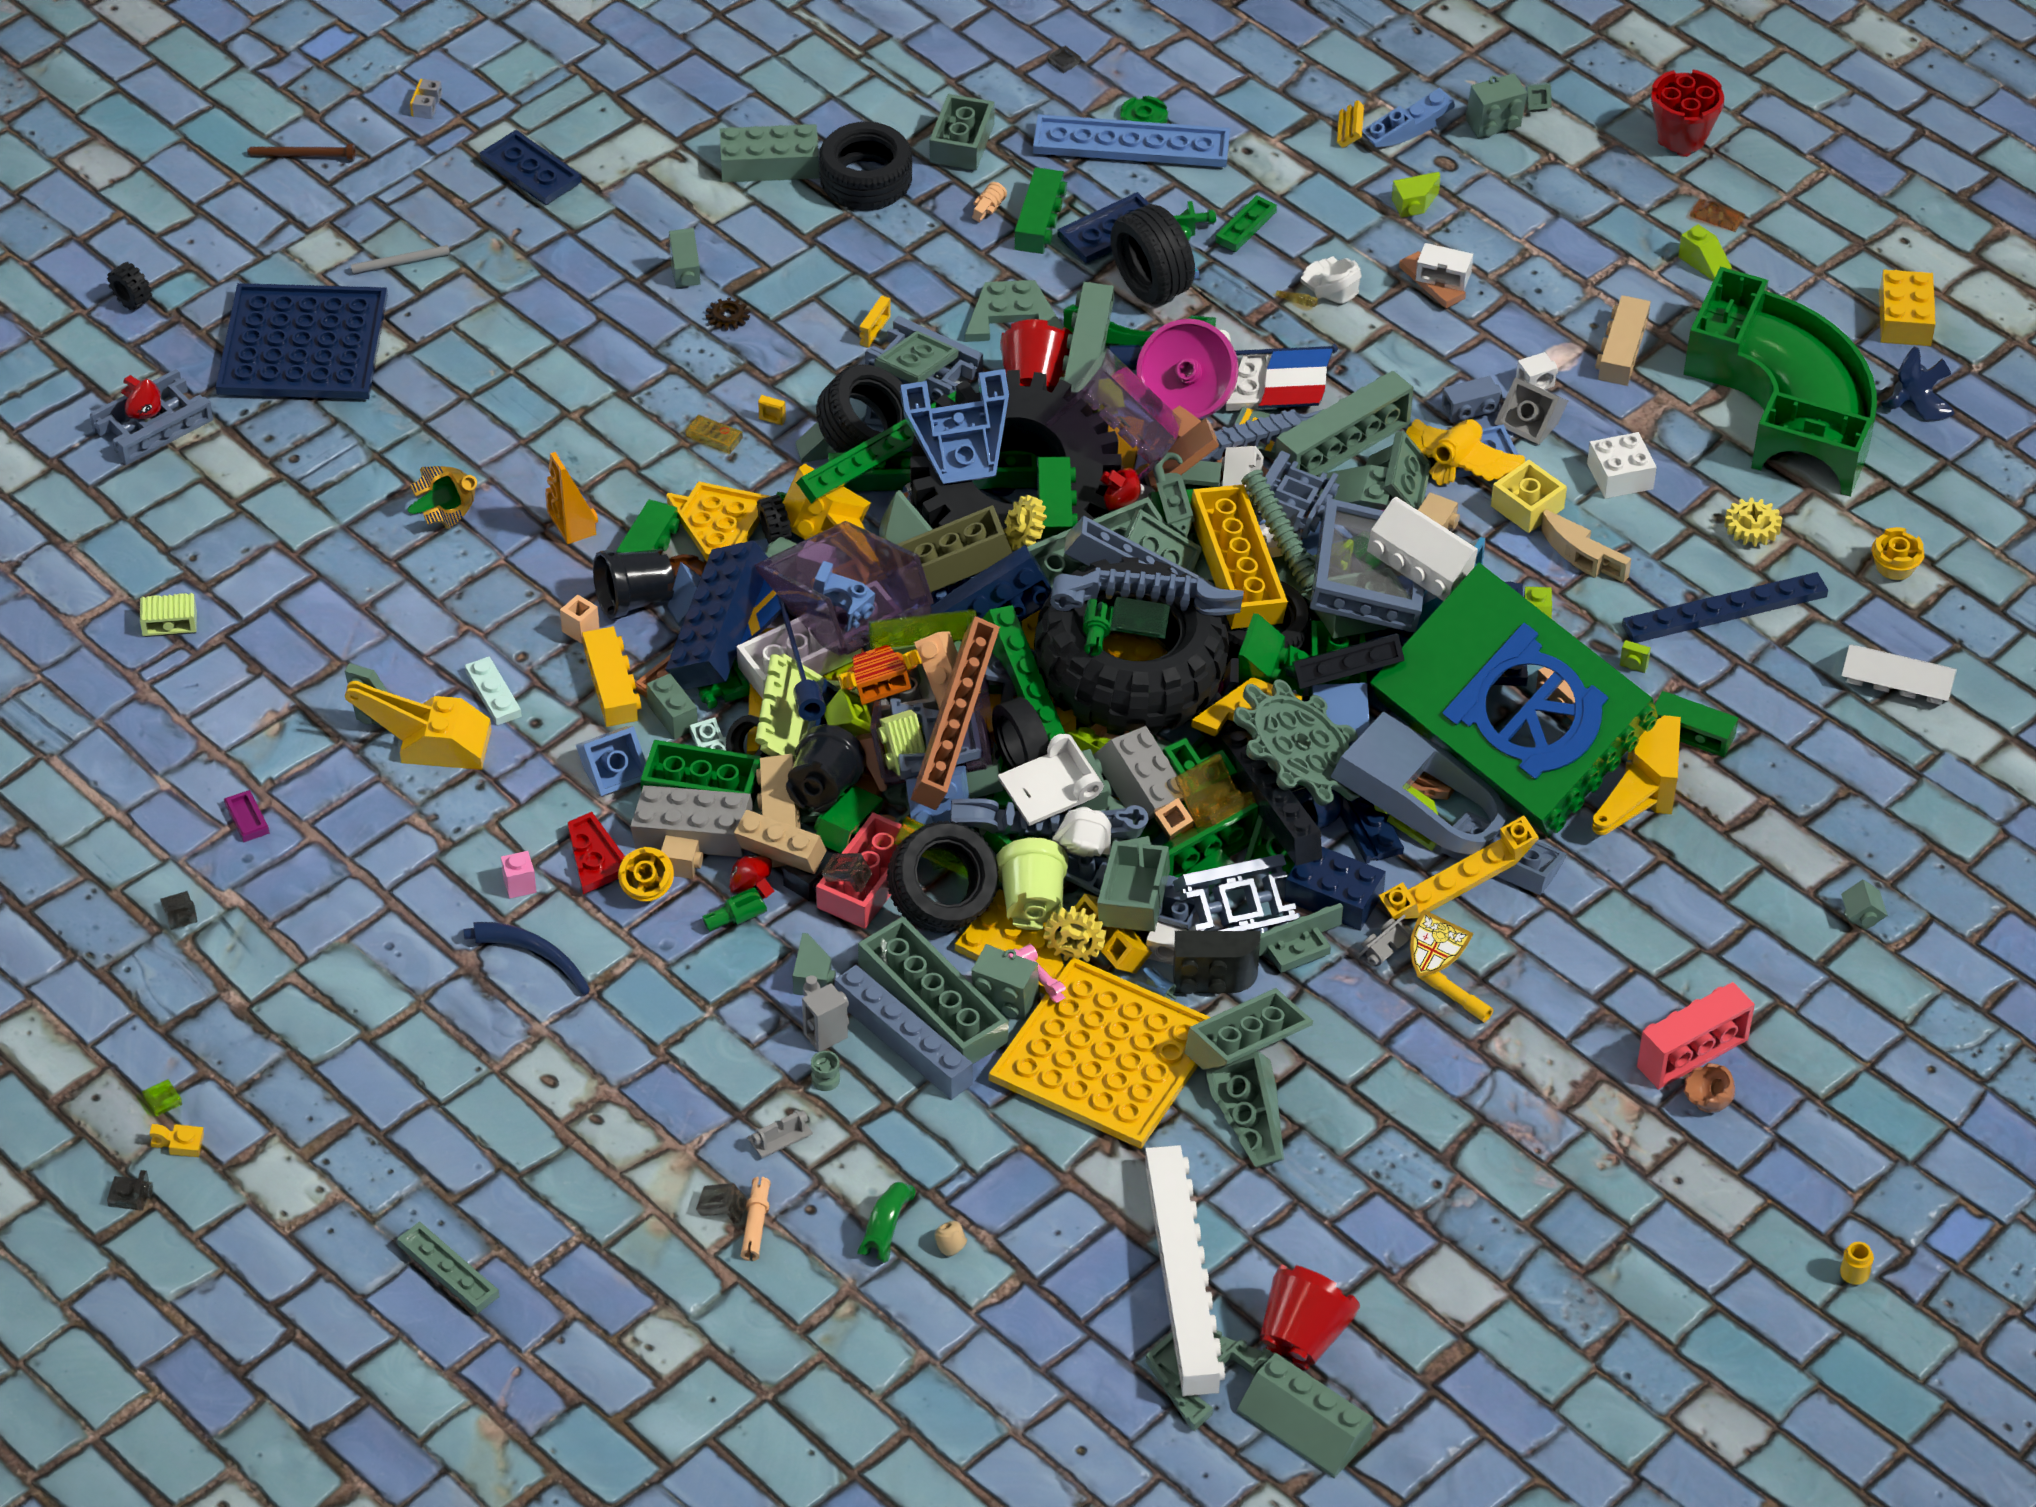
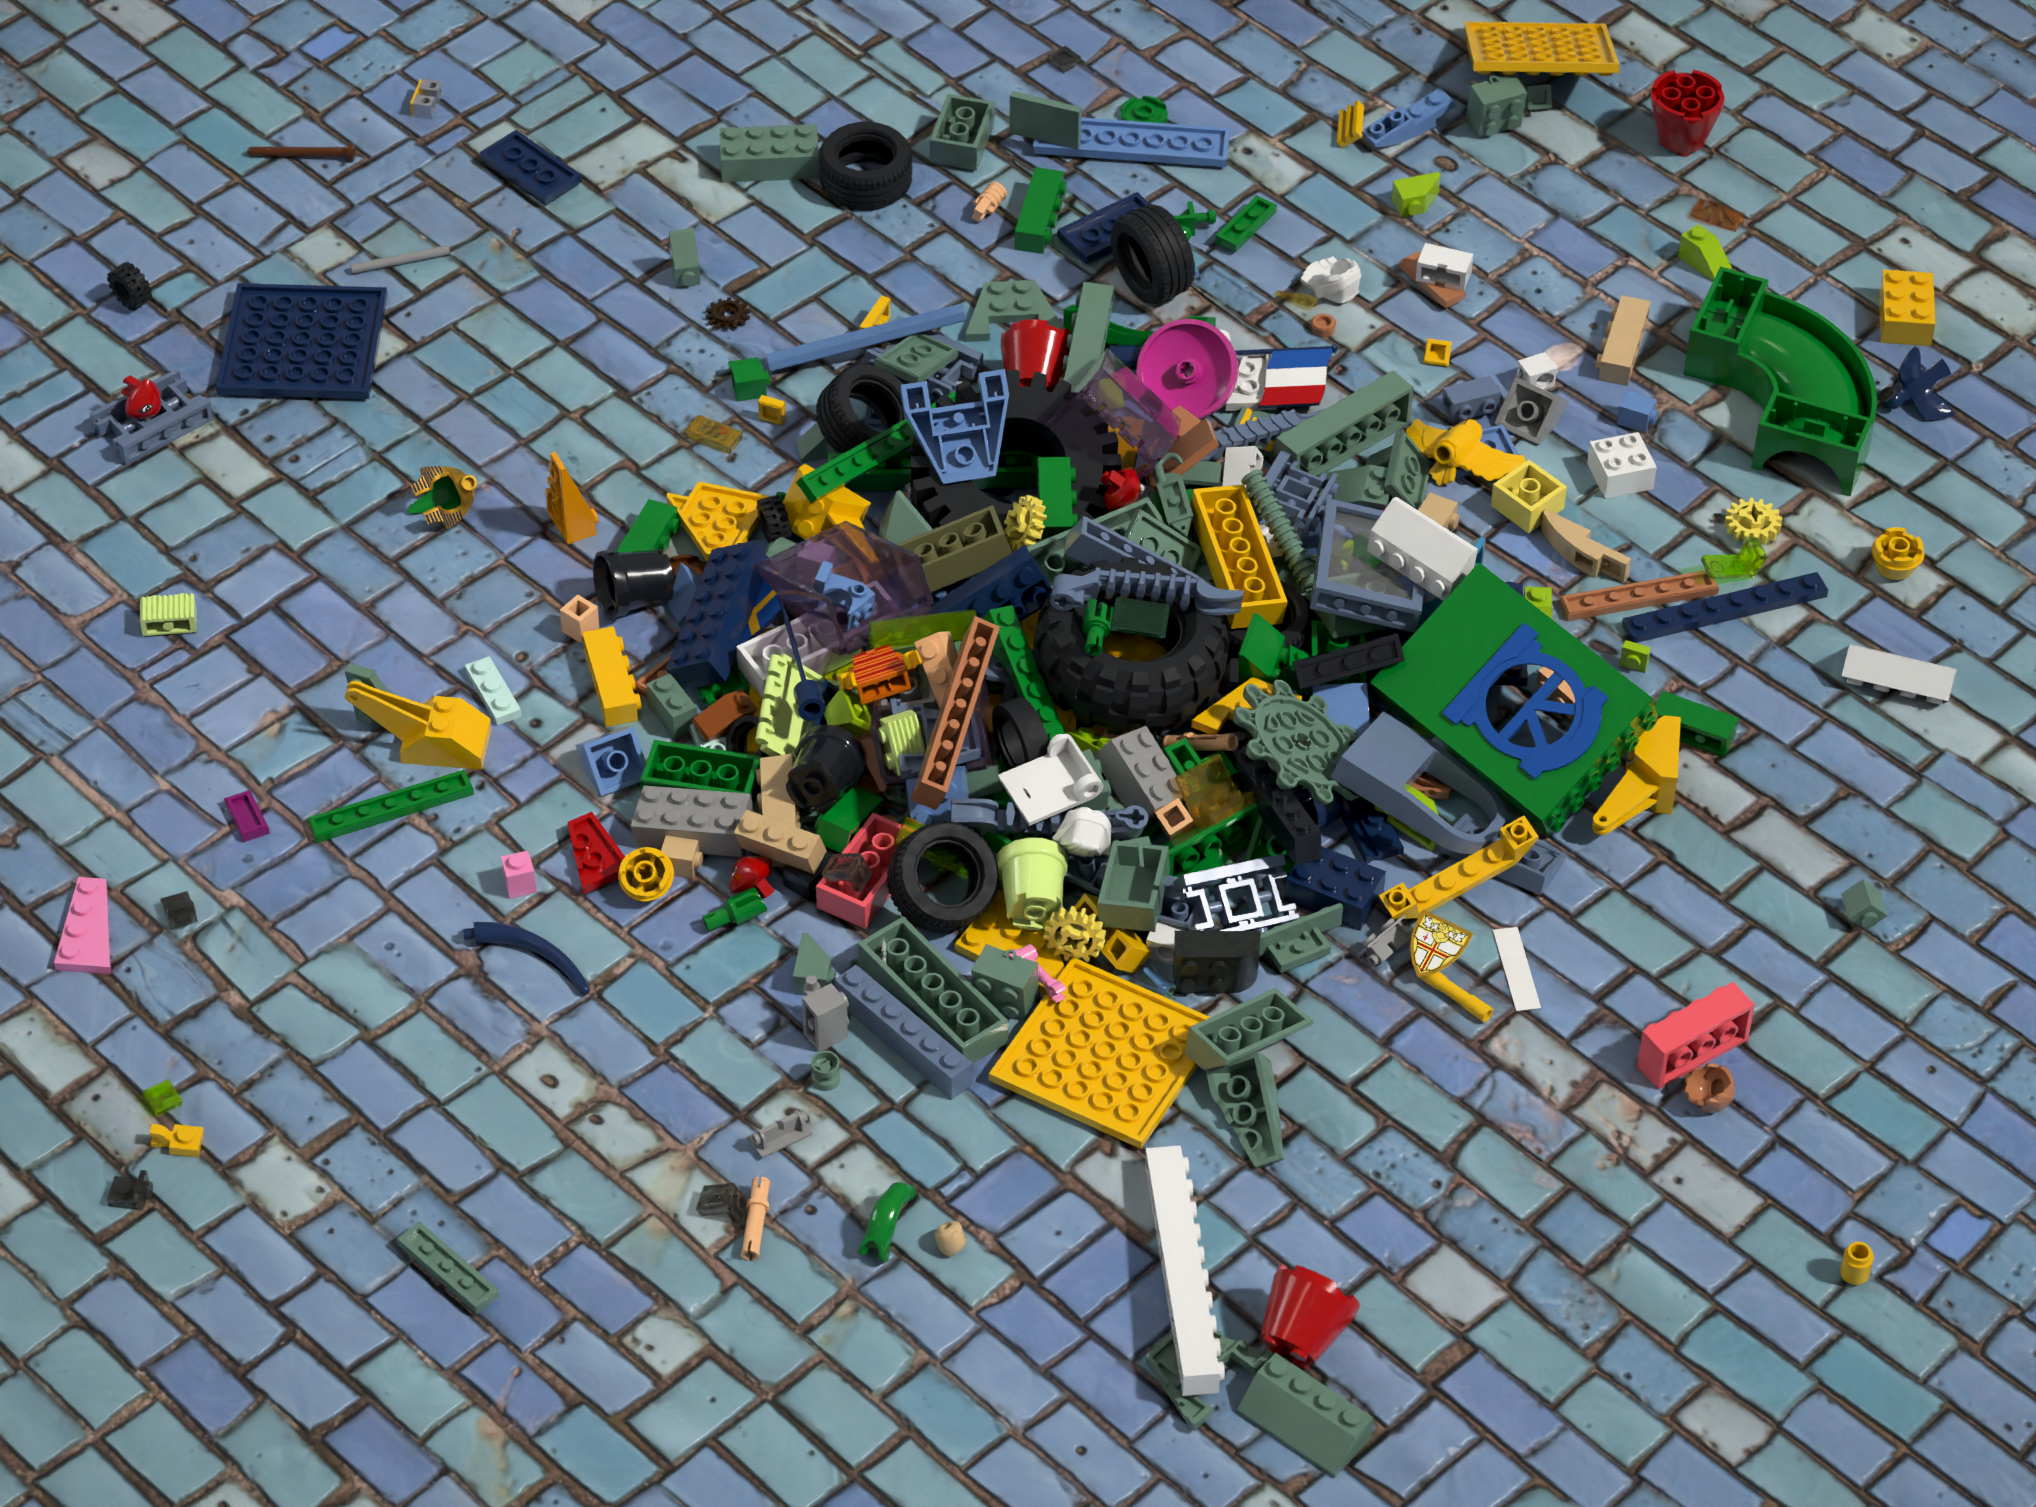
none -> bright pink wing [54,877,111,974]
none -> green tile [307,770,474,843]
none -> dark orange slope [691,689,758,742]
none -> green brick [728,357,770,402]
none -> medium blue tile [766,303,966,372]
none -> sand green tile [1009,91,1082,150]
none -> light nougat pin [1163,732,1238,752]
none -> nougat tile [1311,314,1336,337]
none -> yellow slope [1423,338,1452,367]
none -> yellow plate [1463,21,1619,76]
none -> white sticker [1493,927,1541,1011]
none -> nougat tile [1559,569,1719,621]
none -> medium blue brick [1617,390,1659,434]
none -> clear neon green bracket [1701,537,1768,579]

